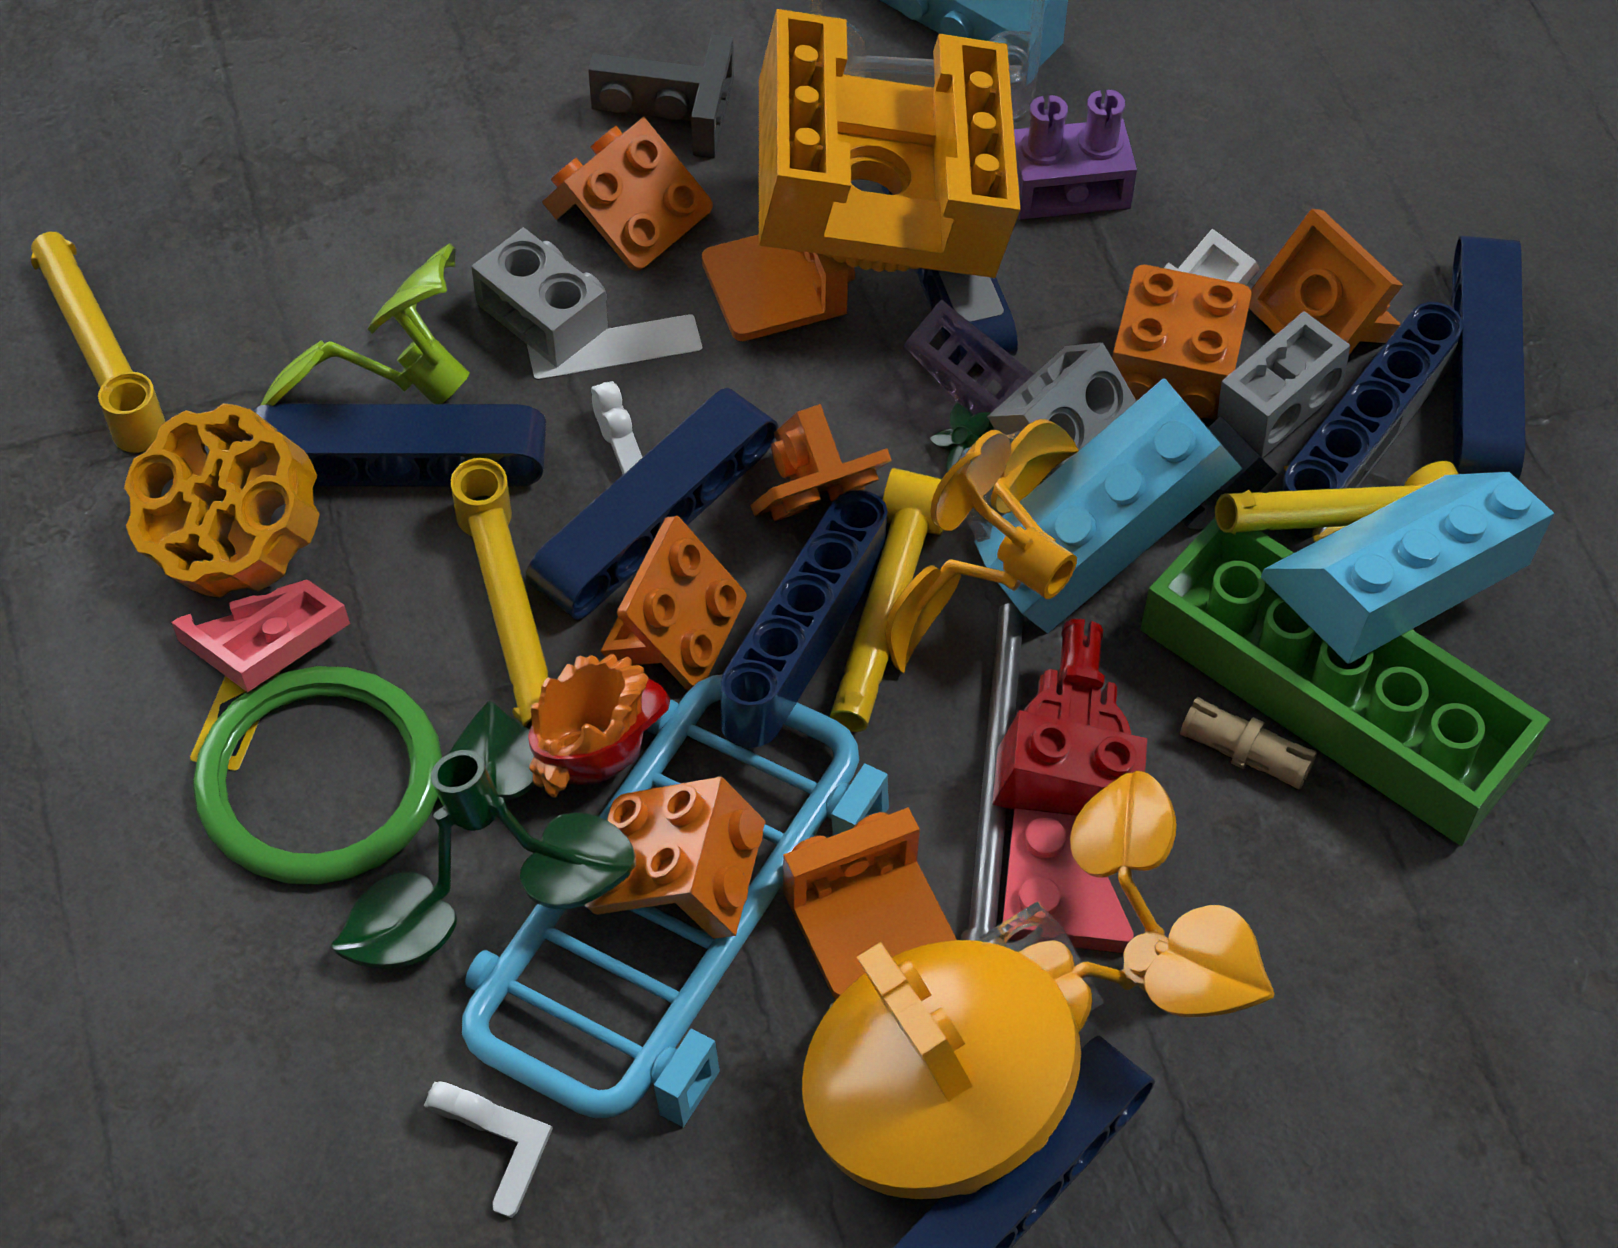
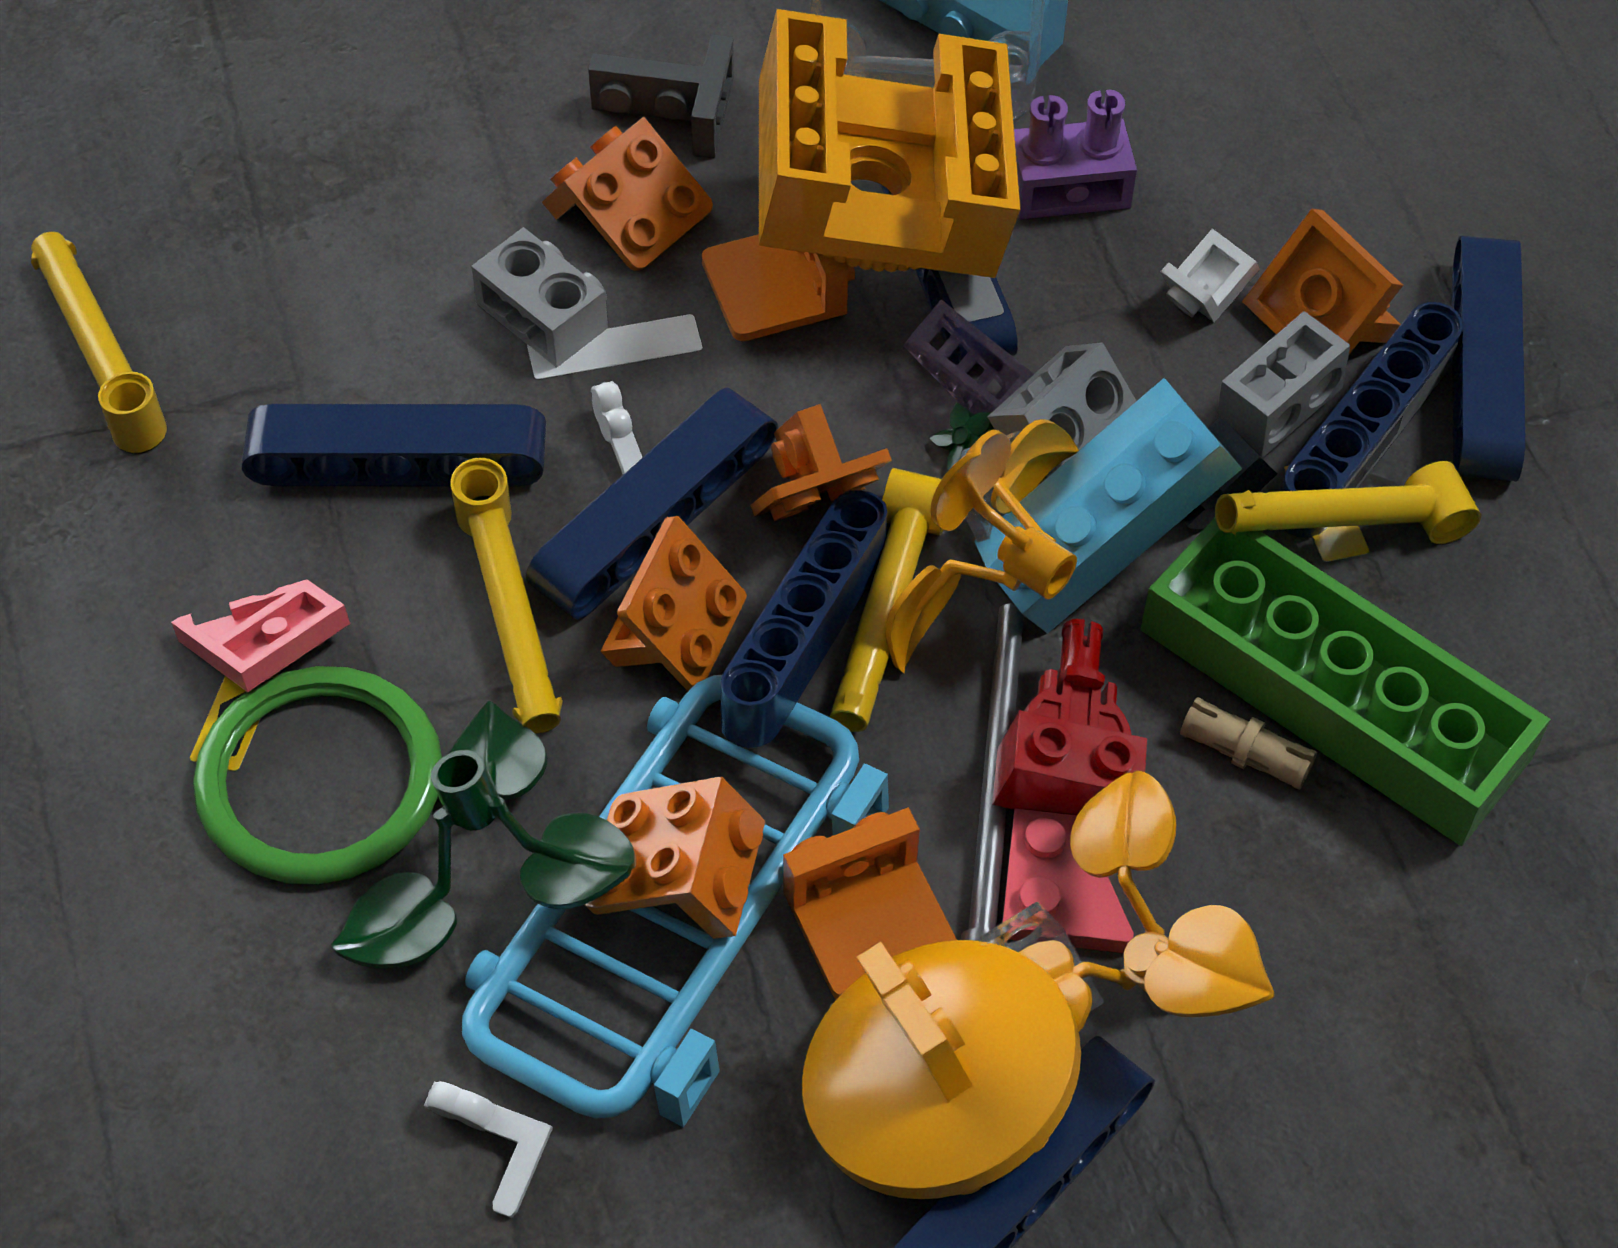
light orange connector [124,403,320,598] -> none
lime plant [261,243,470,406] -> none
orange hair [528,654,671,798] -> none
orange bracket [1112,265,1252,420] -> none
medium azure slope [1261,472,1554,664] -> none

